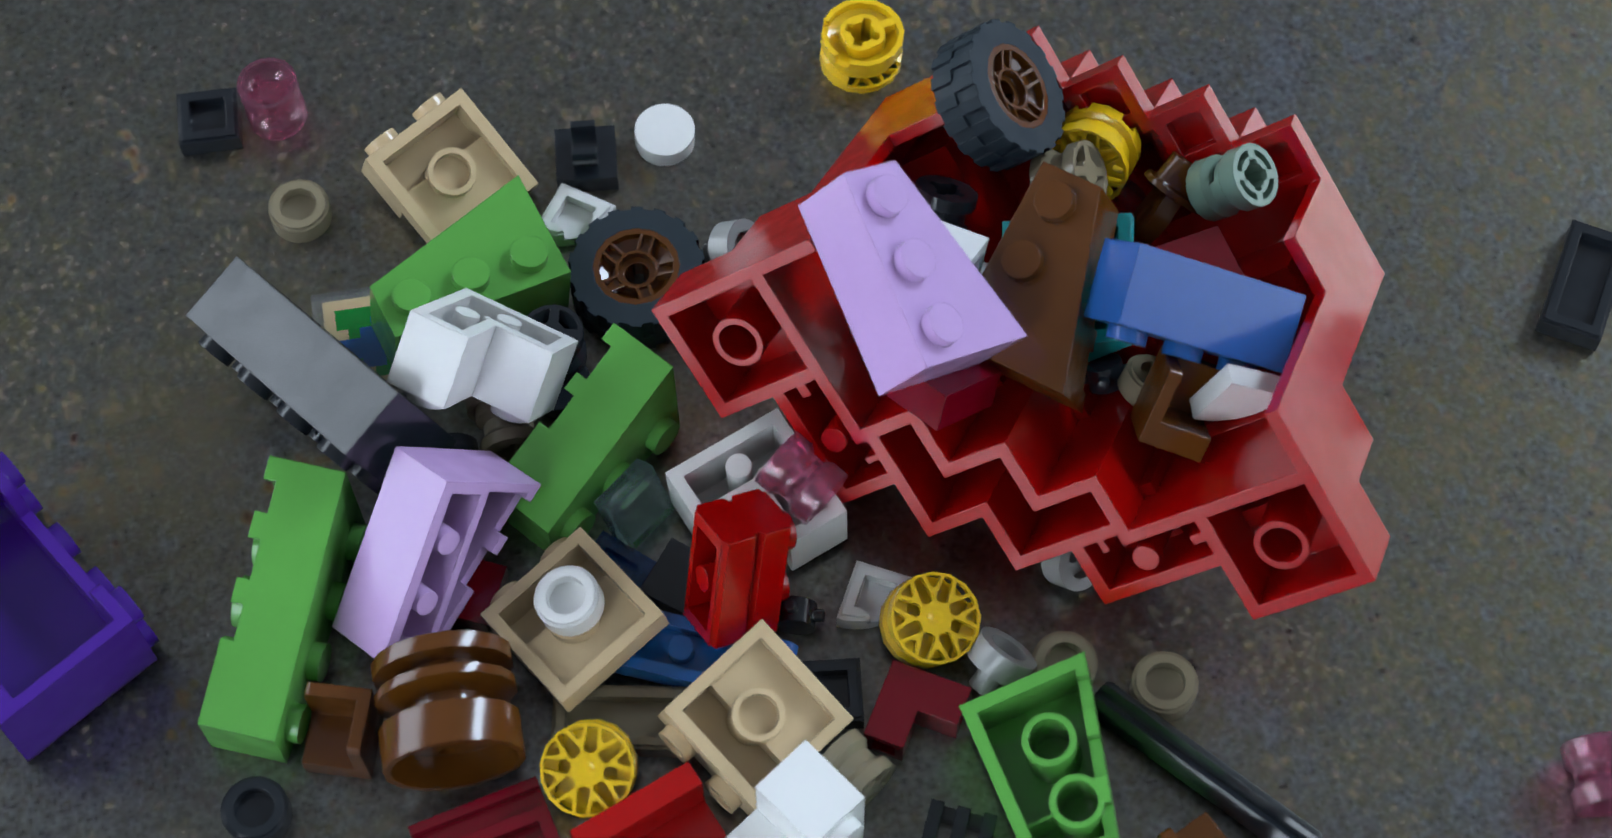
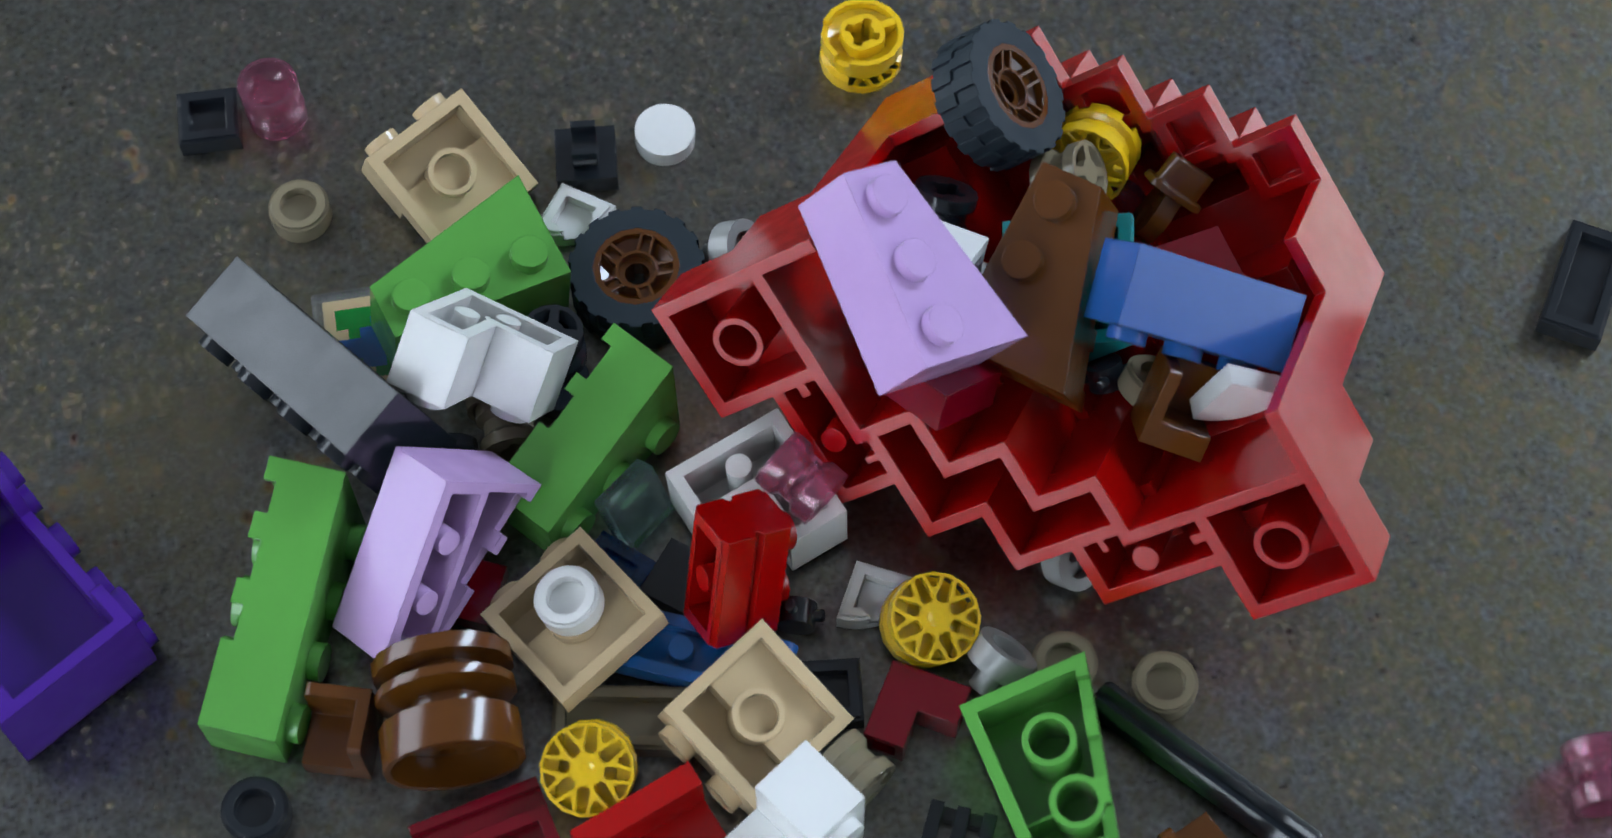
sand green wheel [1186,143,1278,222] -> none

